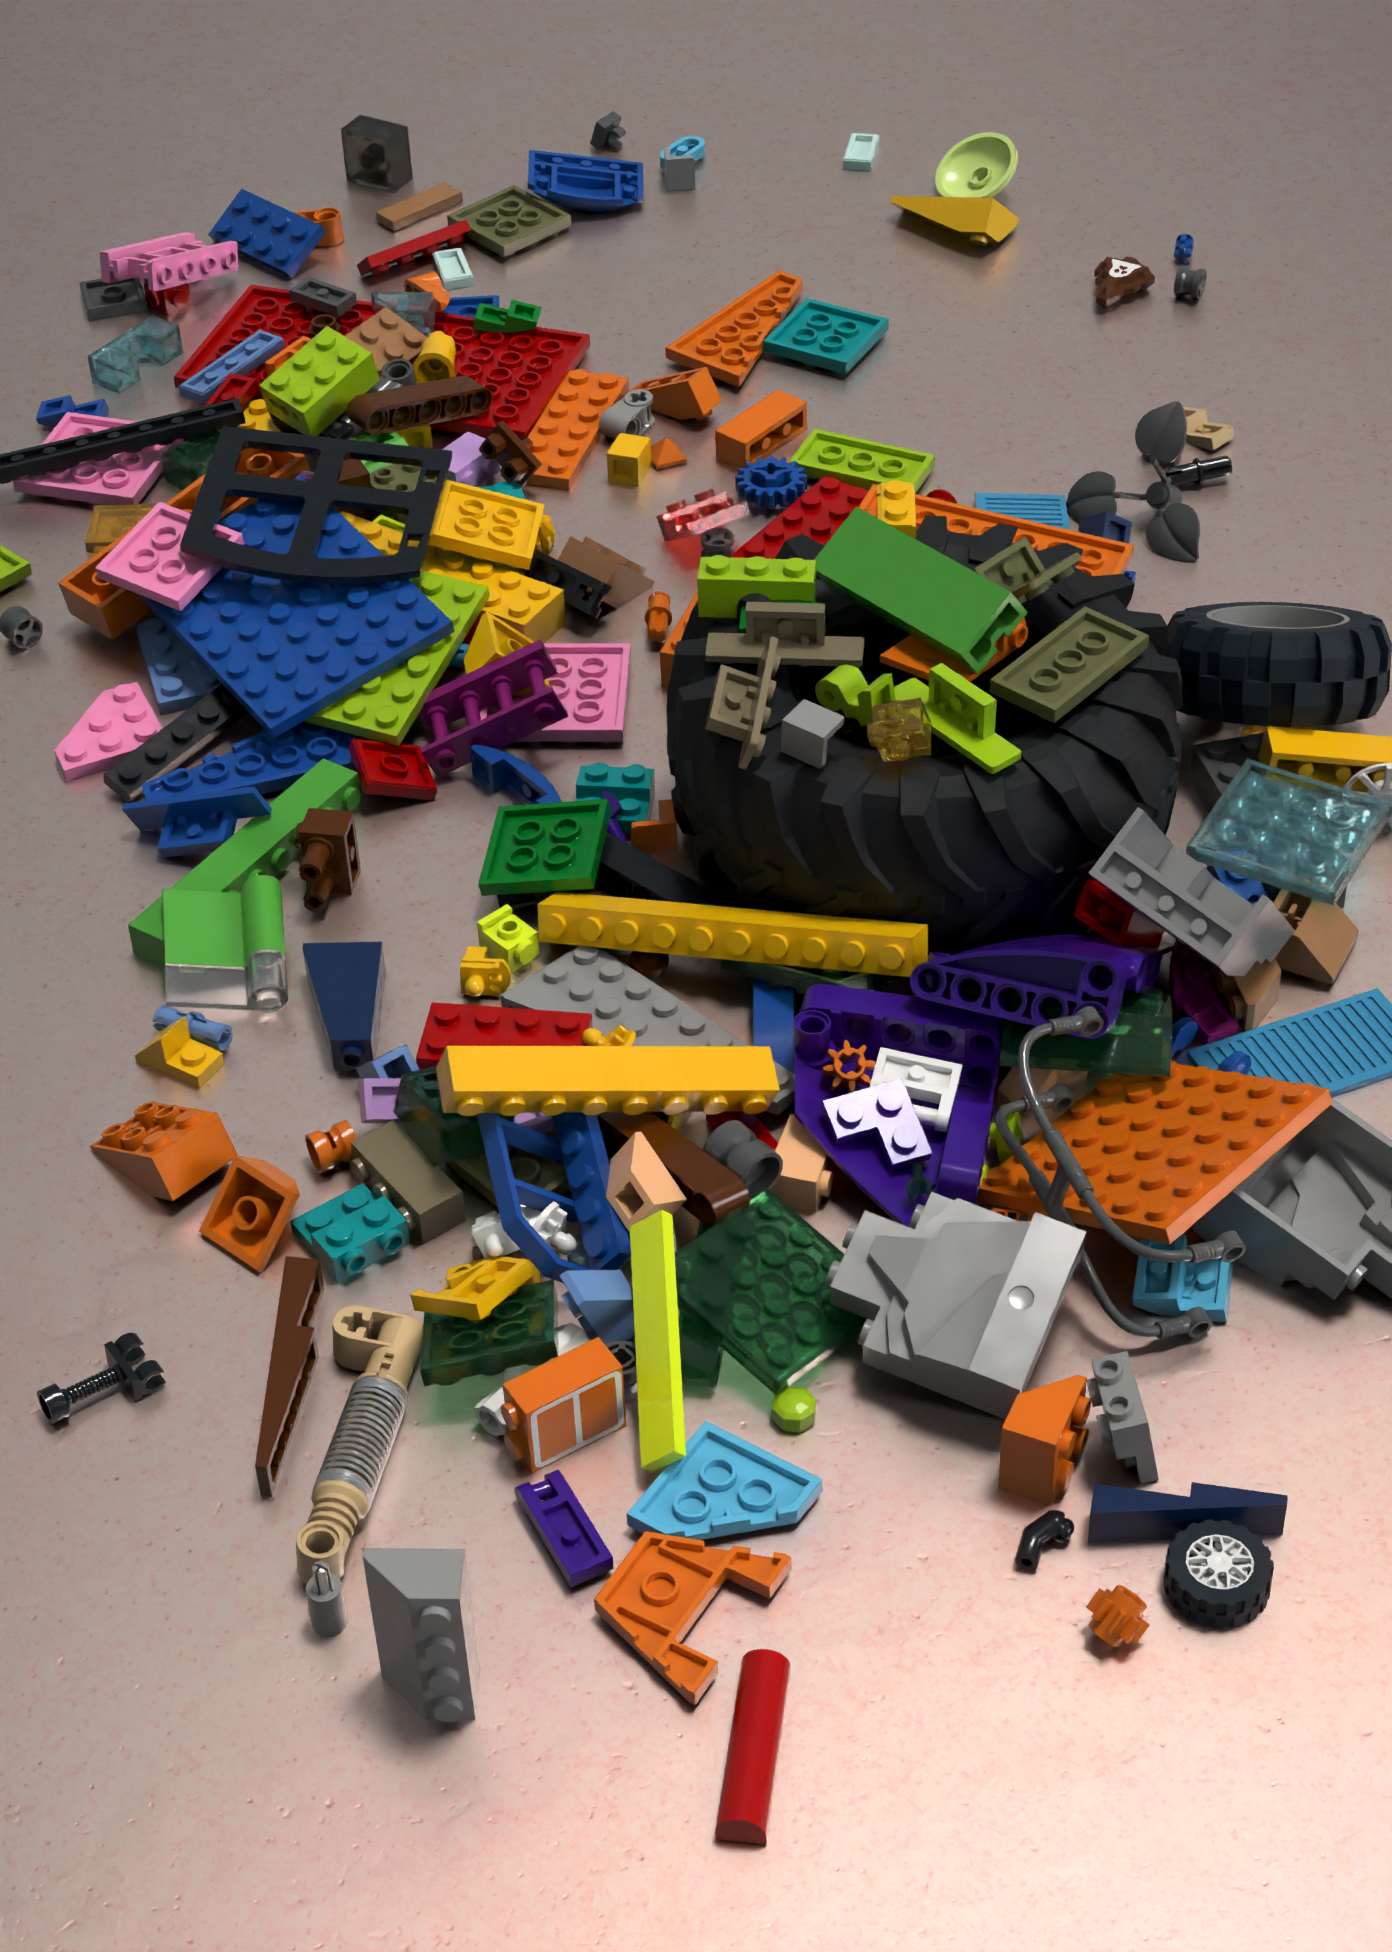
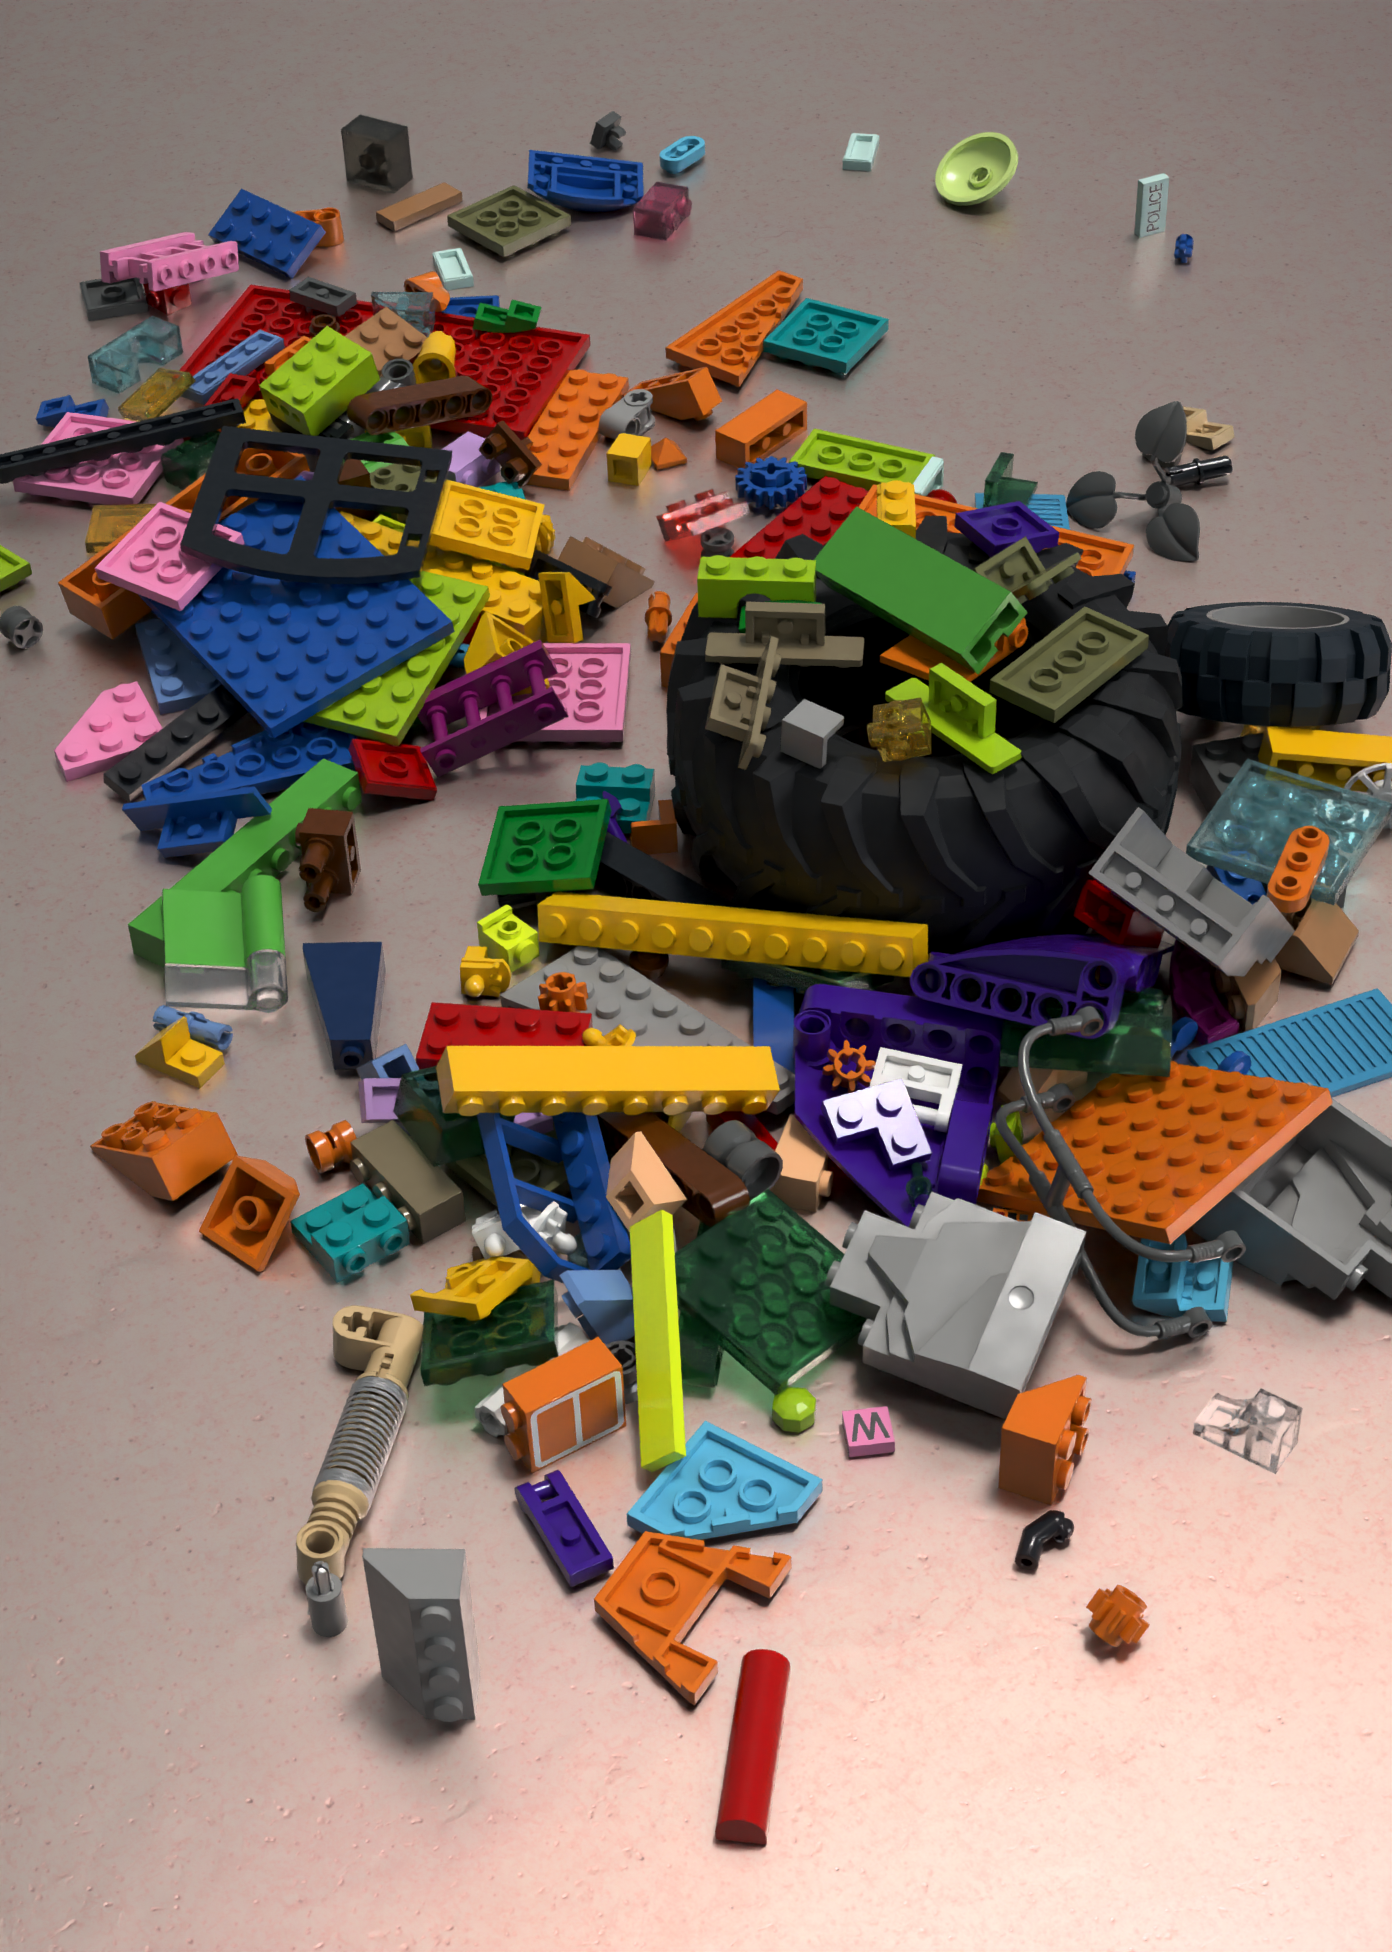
black bar [37,1333,166,1424] -> none
reddish brown slope [255,1256,324,1497] -> none
red plate [357,219,471,277] -> none
blue slope [470,745,561,804] -> none
light grey panel [663,147,695,191] -> none
lime leg [815,664,896,727] -> none
yellow wedge [889,196,1019,246] -> none
dark blue panel [1078,511,1132,544] -> none
light grey plate [1086,1351,1159,1484] -> none
dark blue slope [1088,1482,1288,1543] -> none
reddish brown rock [1094,257,1155,309] -> none
black wheel [1163,1519,1274,1629] -> none
dark grey wheel [1174,265,1207,300] -> none
none -> clear yellow tile [117,368,196,421]
none -> yellow slope [538,572,595,643]
none -> orange gear [538,972,588,1013]
none -> clear pink brick [633,182,692,241]
none -> bright pink tile [842,1406,895,1457]
none -> light aqua tile [913,456,944,496]
none -> dark purple plate [954,501,1059,557]
none -> clear green panel [983,452,1038,508]
none -> light aqua tile [1134,173,1169,238]
none -> clear arch [1193,1388,1303,1474]
none -> orange plate [1267,826,1330,913]

